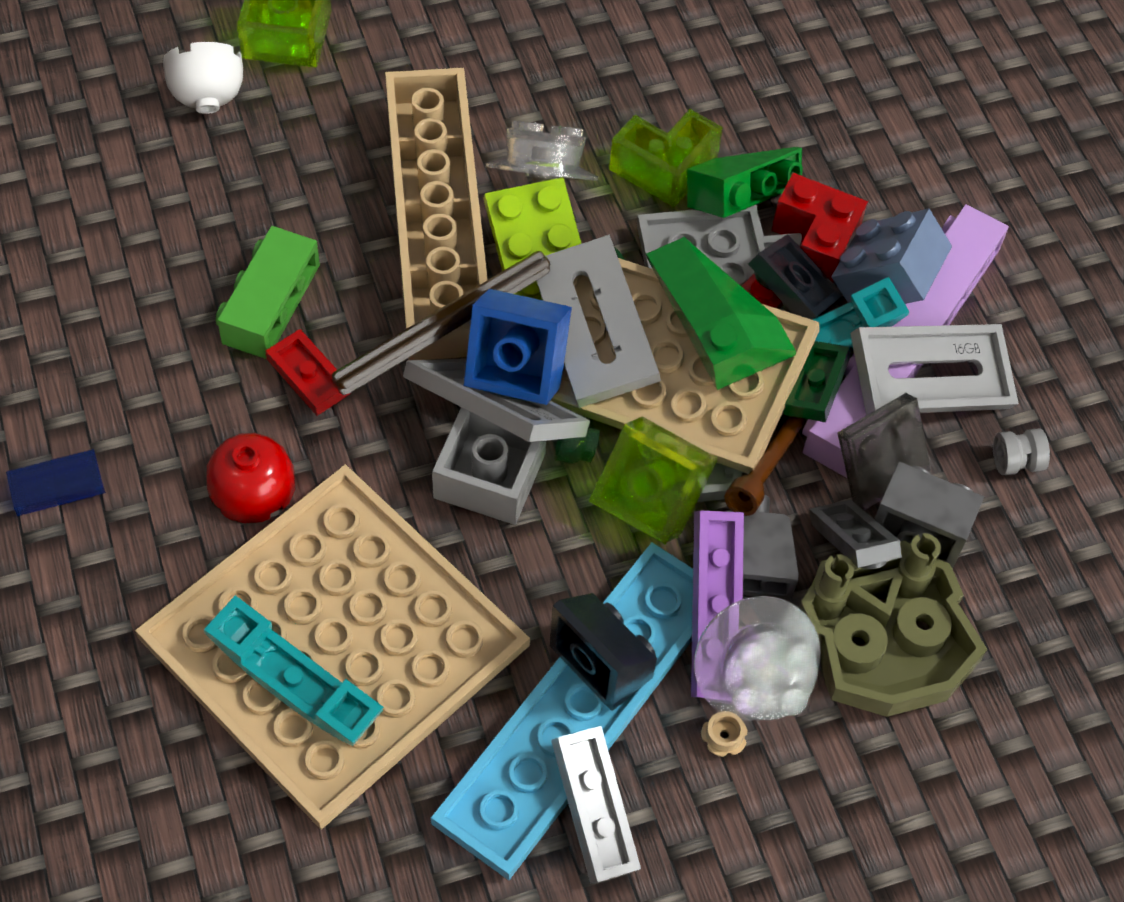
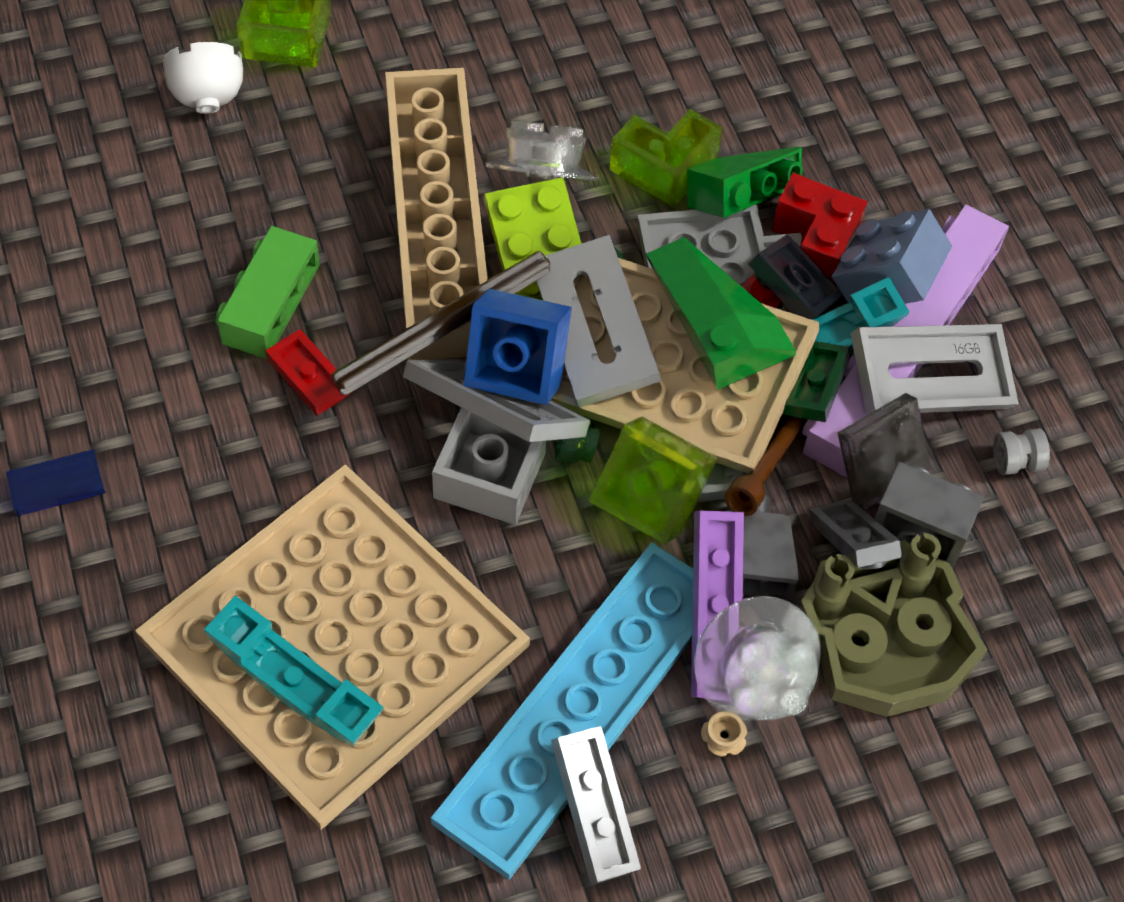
red cylinder [206,433,296,524] -> none
black slope [549,593,657,711] -> none

